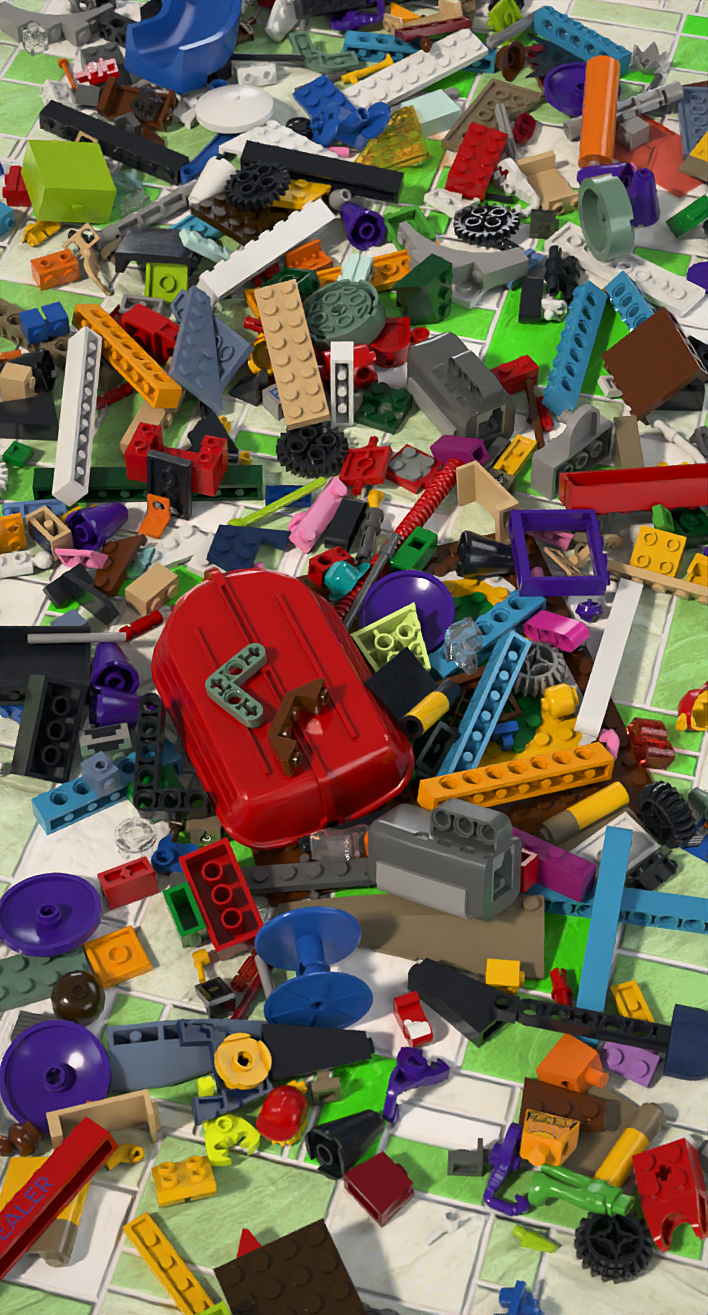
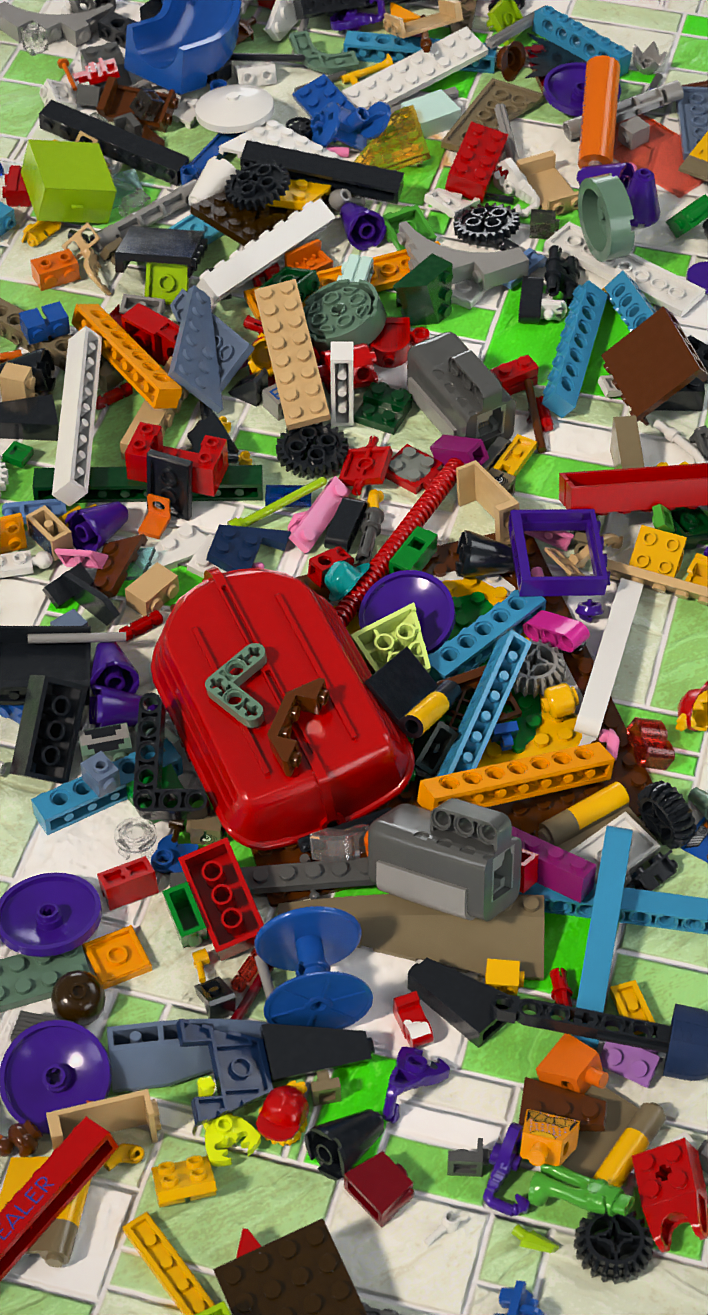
light aqua plate [179,228,233,263] -> none
yellow plate [214,1033,272,1090] -> none
dark grey bar [343,532,400,631] -> none
dark red plate [394,17,472,42] -> none
clear brick [444,617,482,676] -> none
dark red plate [512,113,536,145] -> none
light grey brick [530,404,613,501] -> none

